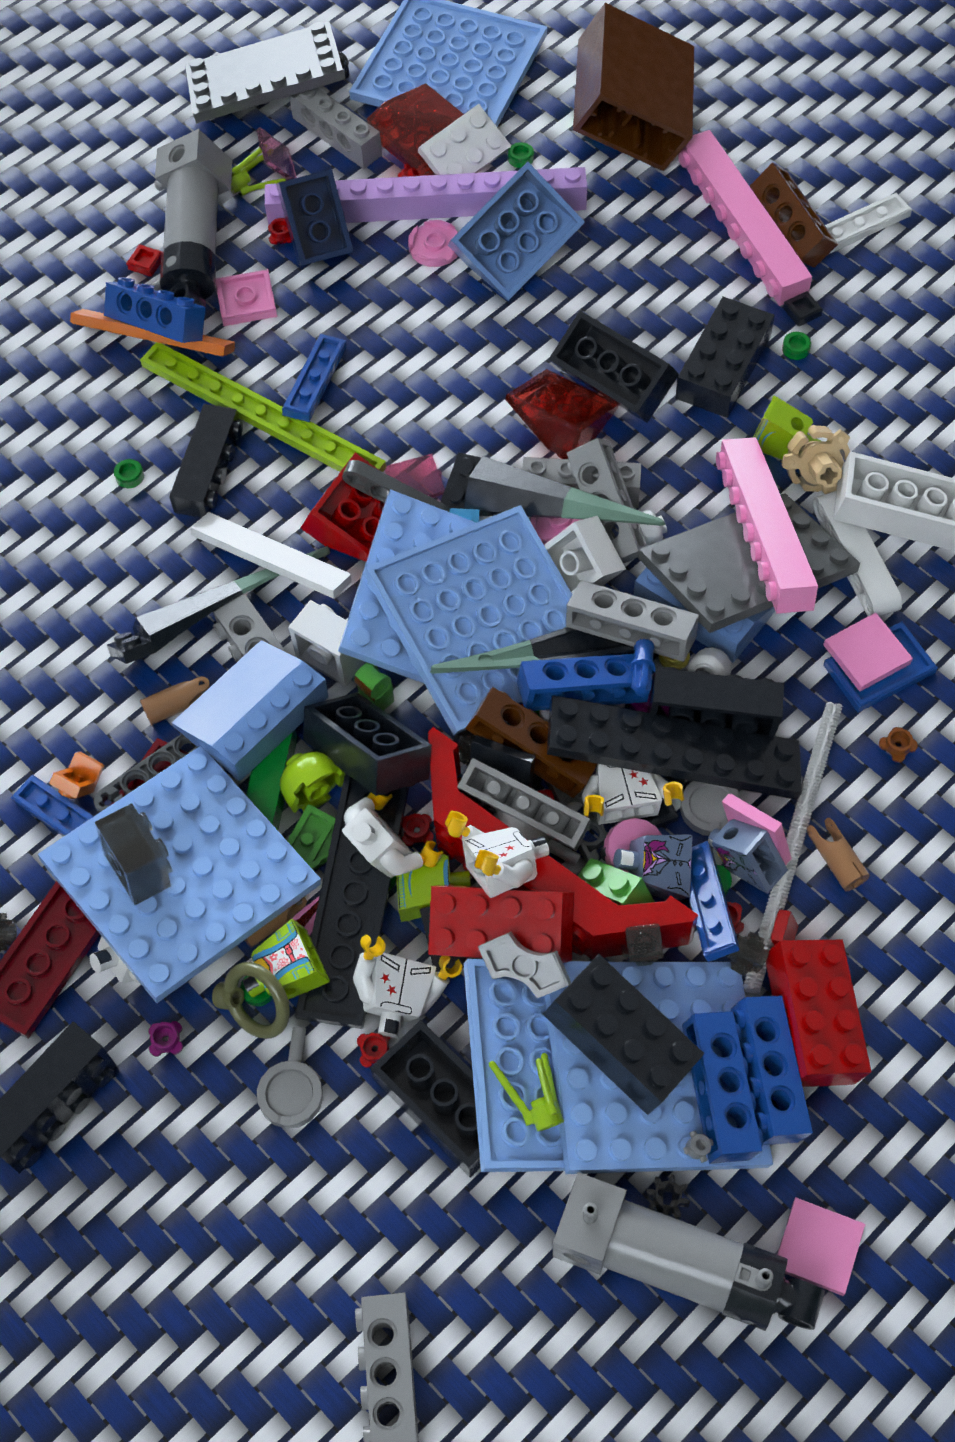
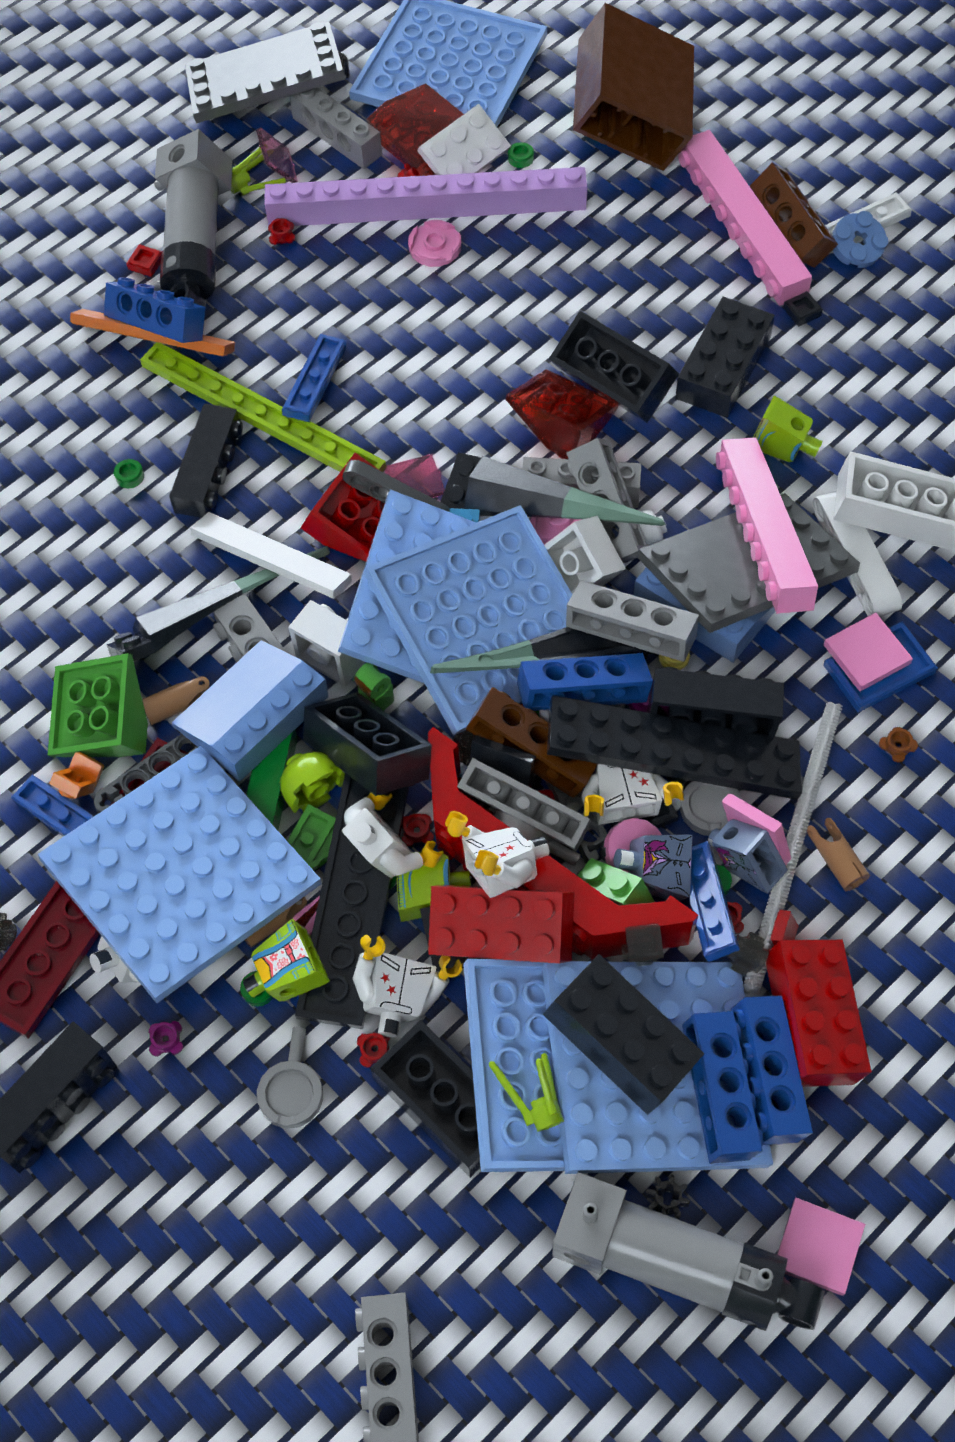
clear smoke brick [95,803,172,905] -> none
olive piece [212,962,290,1039] -> none
bright pink tile [215,269,277,326] -> none
dark blue brick [276,169,354,266] -> none
medium blue slope [448,162,585,301] -> none
light grey tile [478,931,571,999] -> none
blue axle [630,639,656,696] -> none
light grey piece [683,1131,713,1163] -> none
white head [687,647,732,676] -> none
green tile [782,332,811,360] -> none
tan piece [782,425,850,494] -> none
none -> bright green slope [48,653,148,757]
none -> medium blue plate [832,211,888,268]

